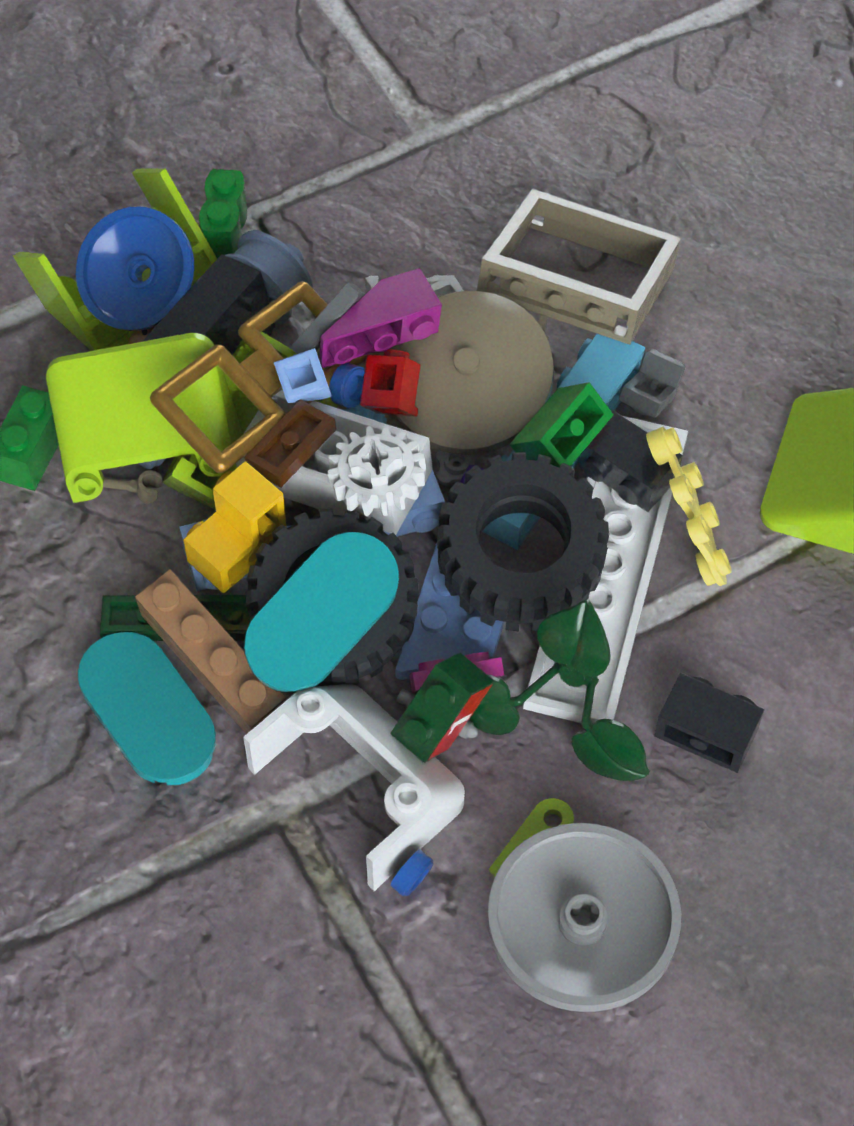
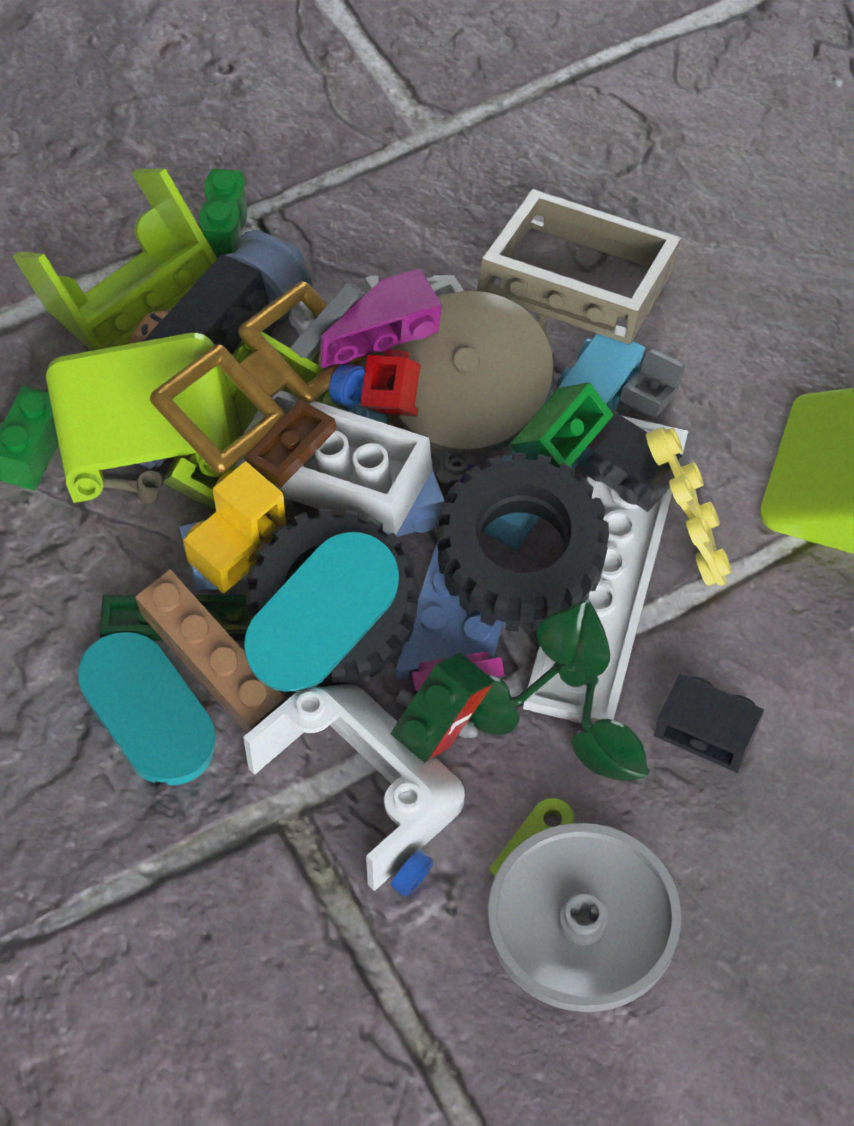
blue dish [76,206,194,331] -> none
light blue slope [274,348,332,403] -> none
white gear [328,426,426,516] -> none

